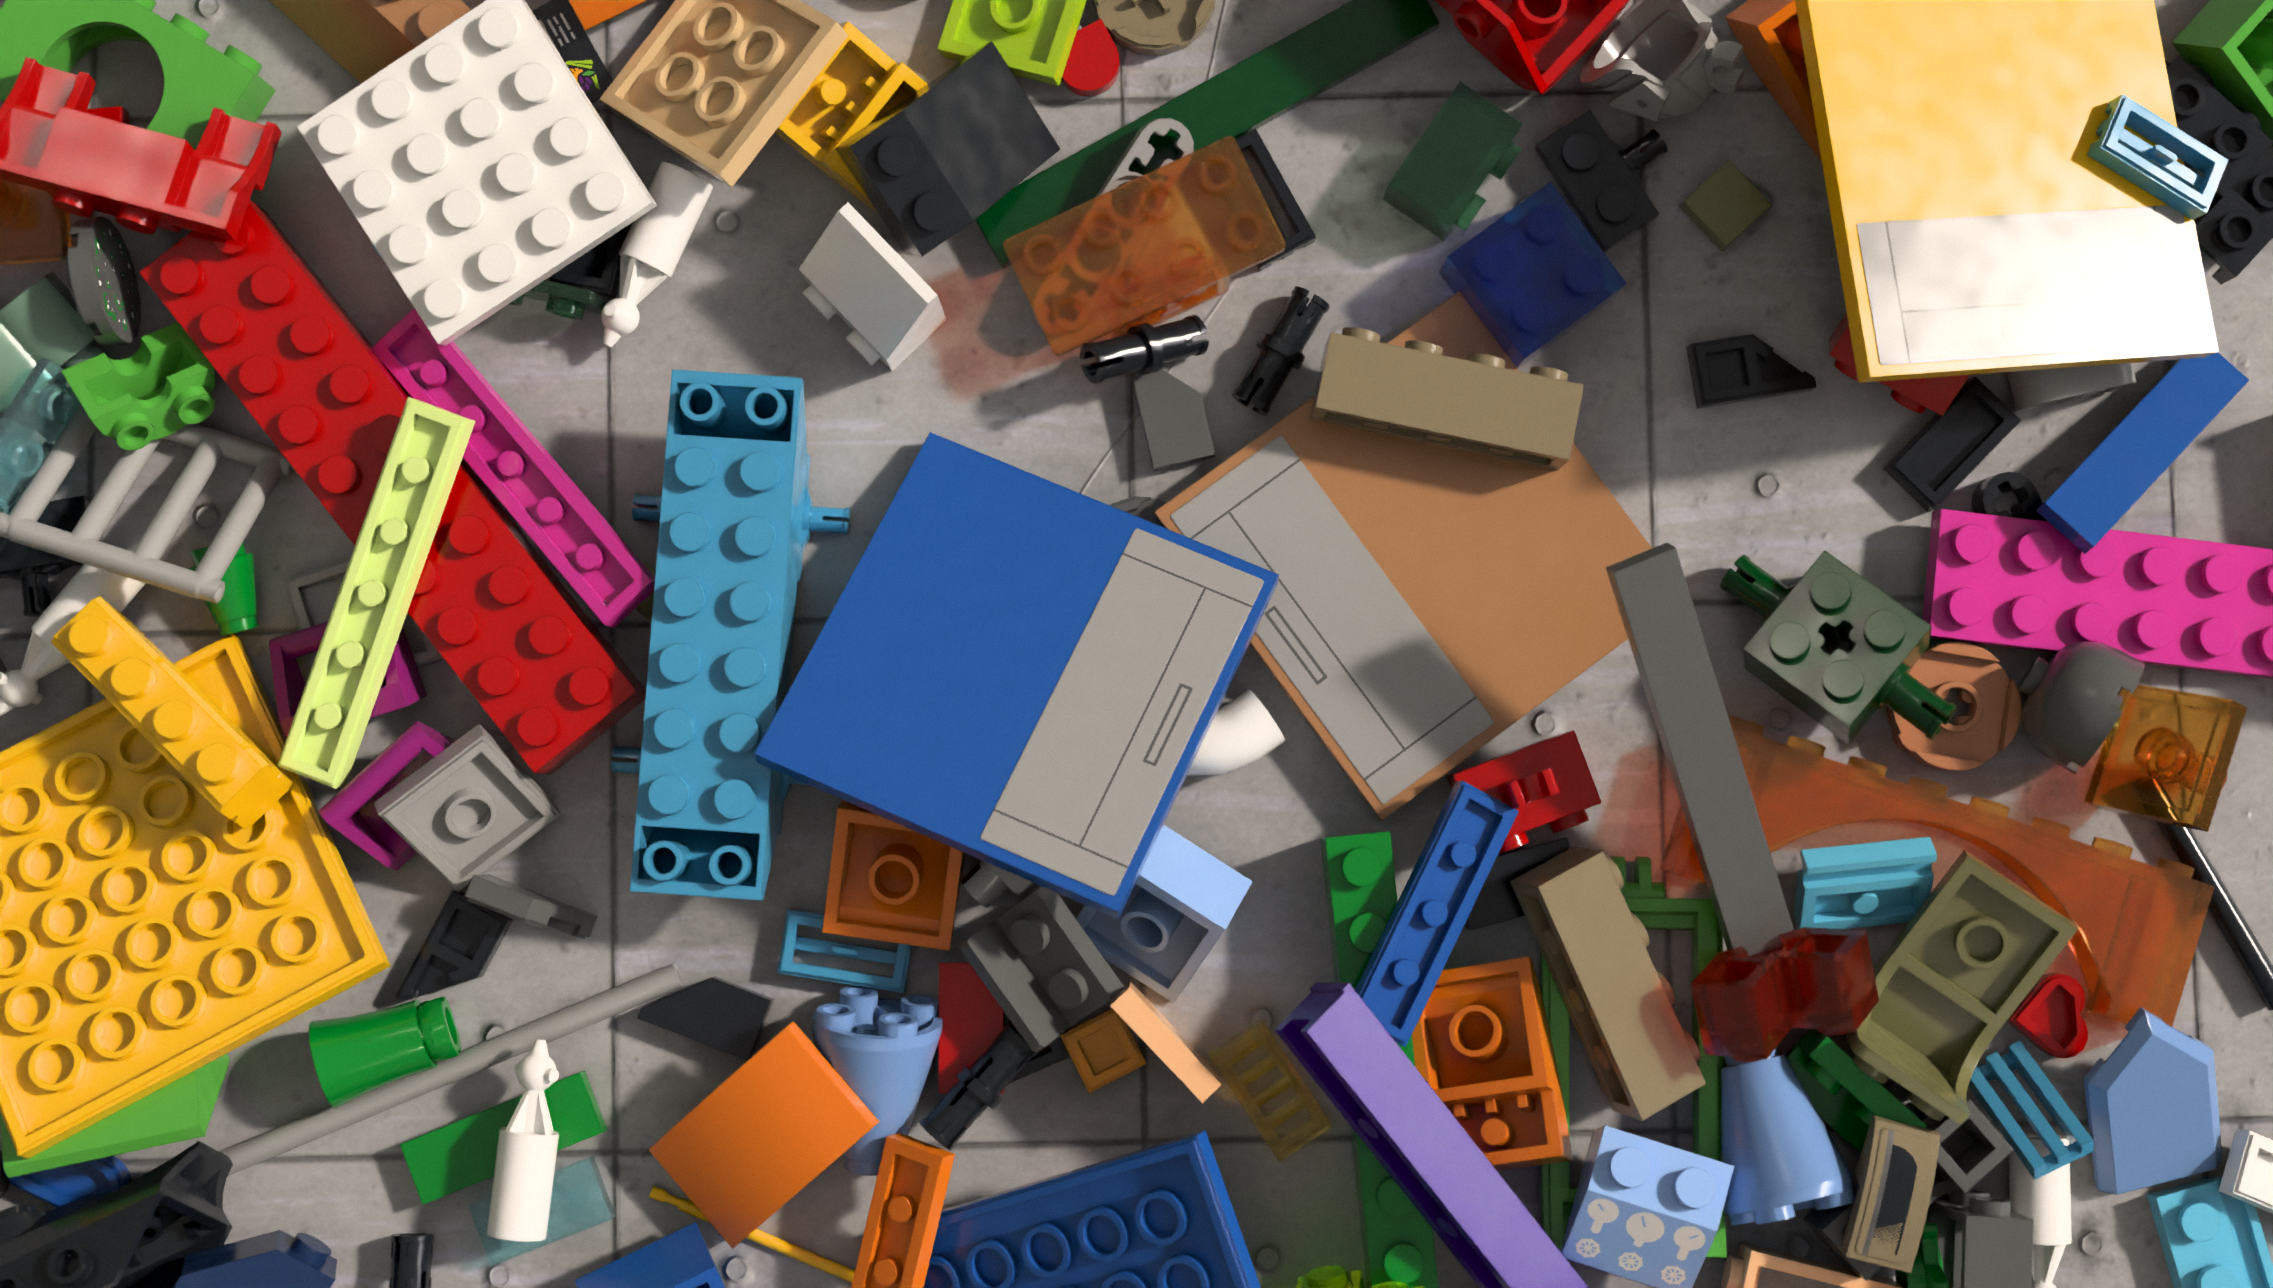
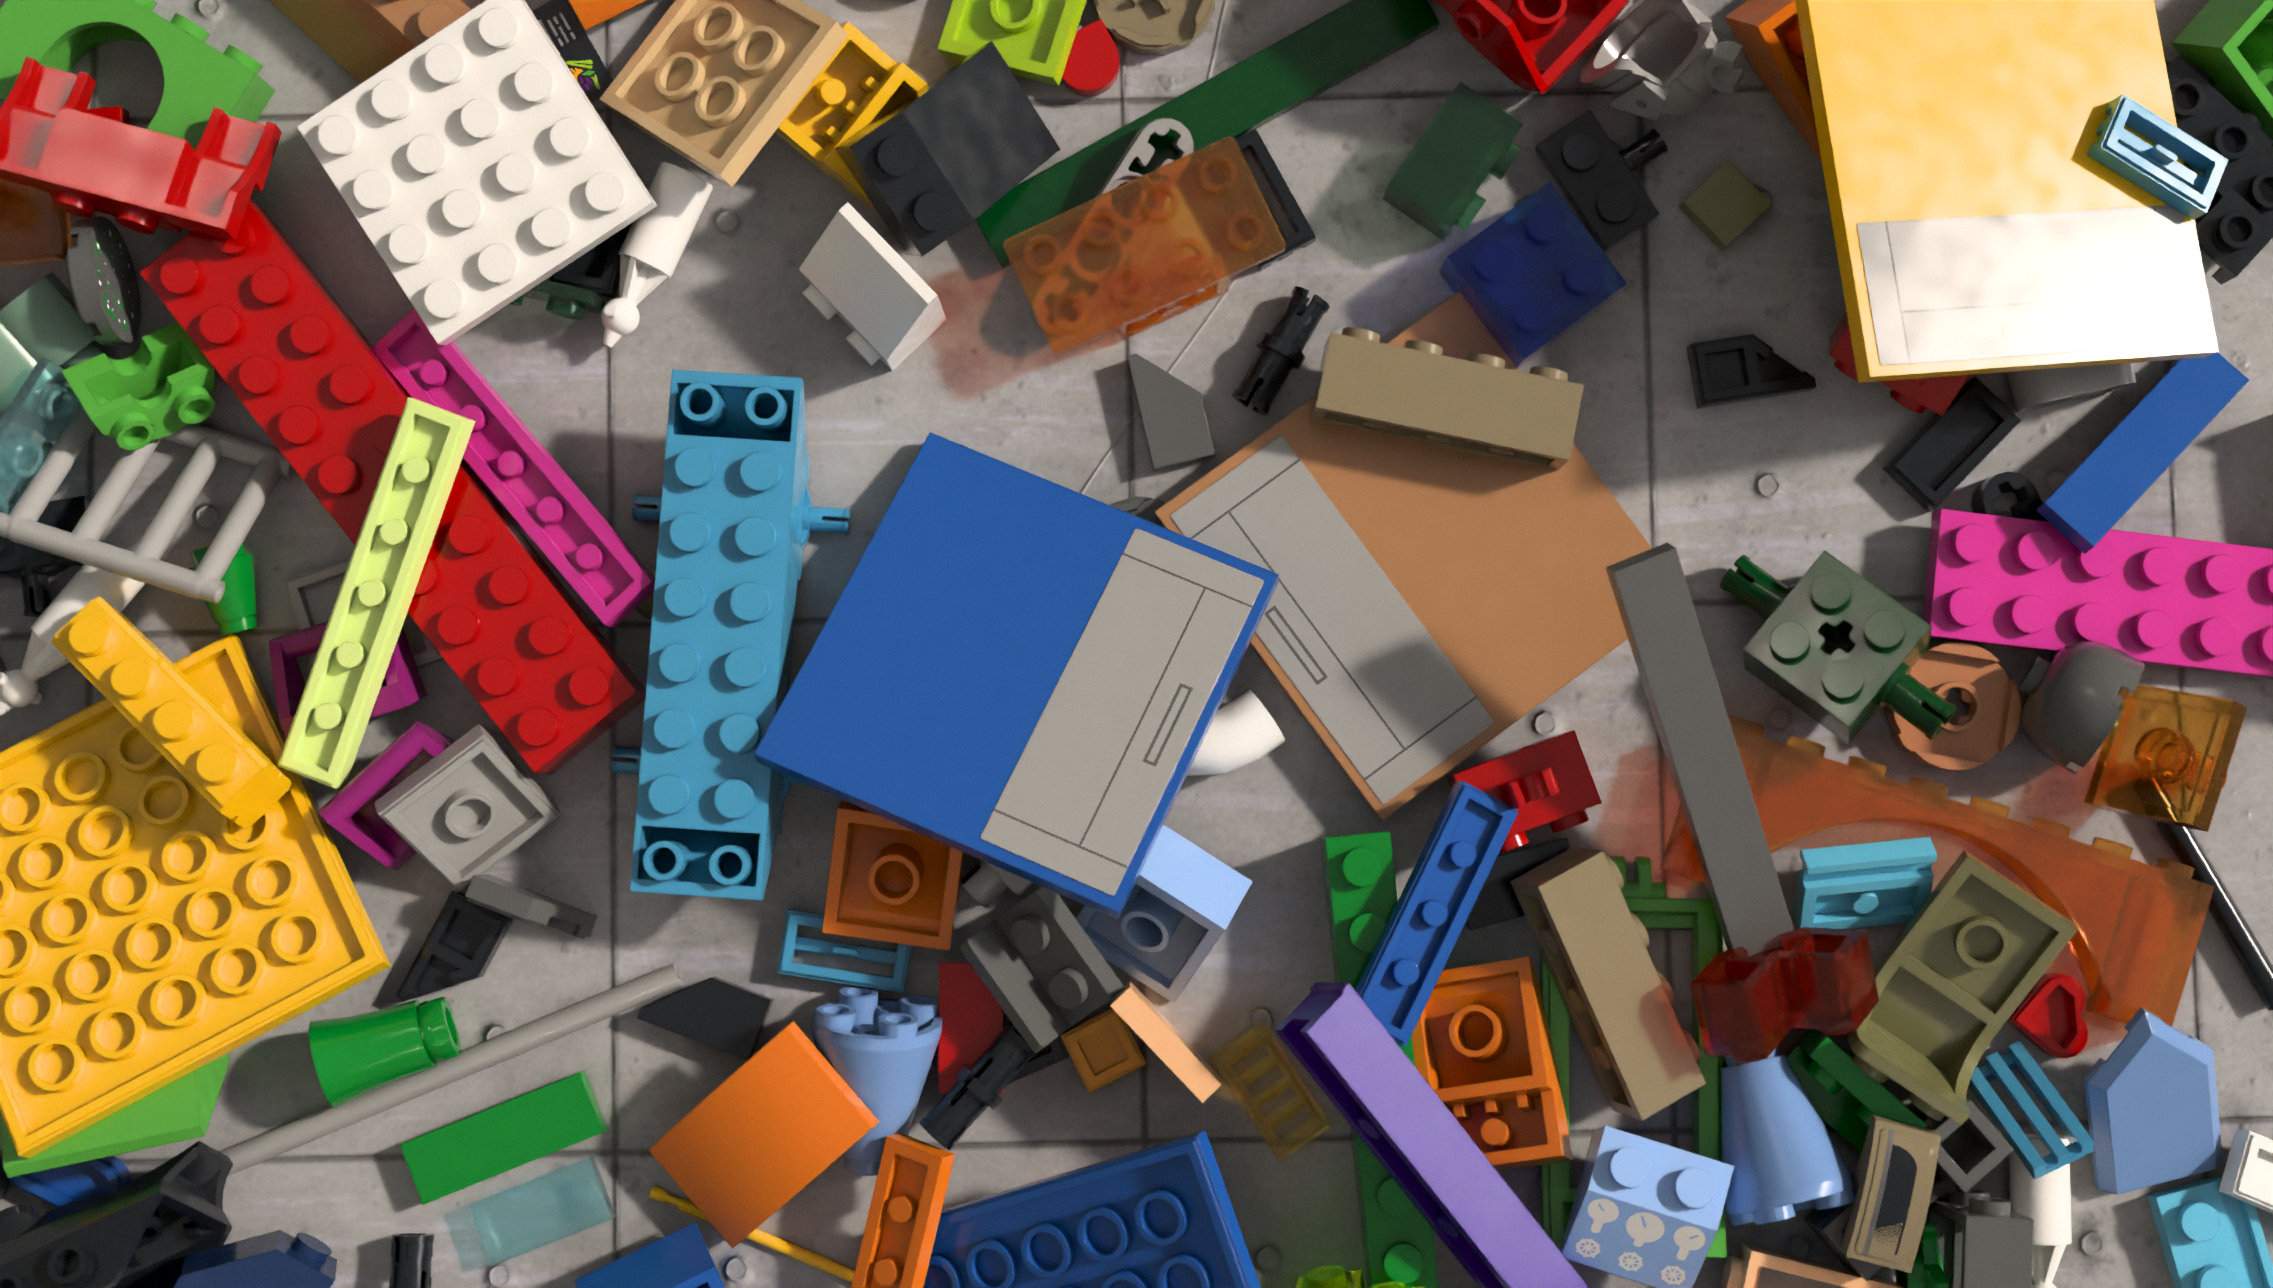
white wheel [487,1039,559,1241] -> none
black pin [1080,315,1209,384] -> none

